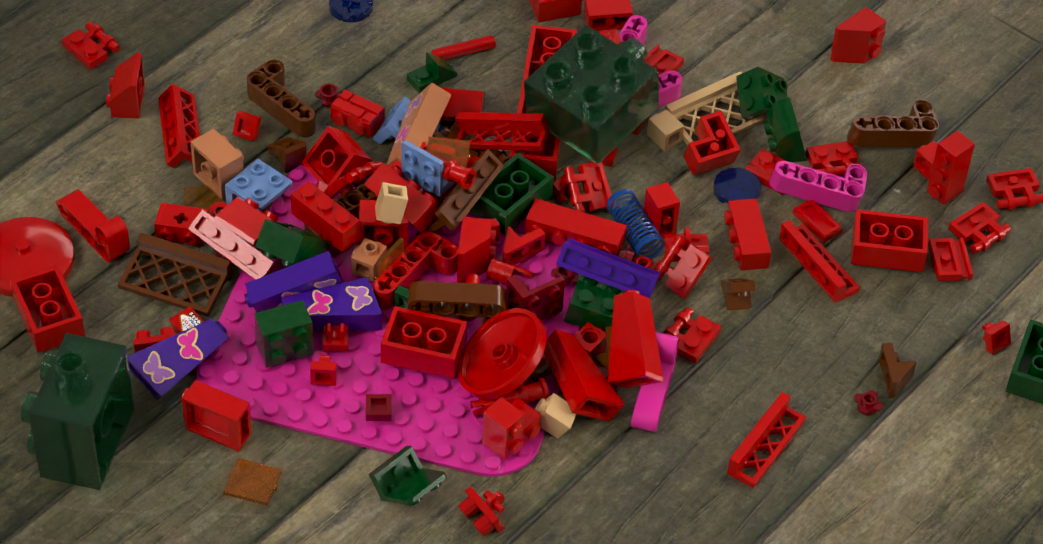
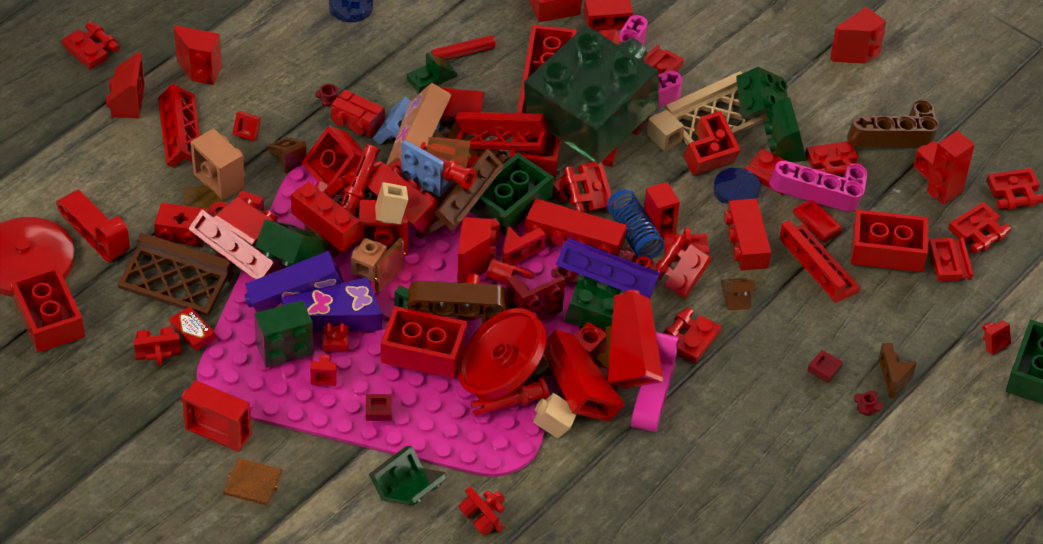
clear green brick [21,333,135,490] -> none
dark purple slope [123,318,229,400] -> none
medium blue bracket [225,158,292,211] -> none
reddish brown beam [246,59,316,138] -> none
red beam [374,231,459,309] -> none
red brick [482,397,541,460] -> none
red fence [727,392,806,489] -> none
none -> red slope [174,25,222,85]
none -> red pin [340,144,380,217]
none -> dark red plate [807,350,843,383]

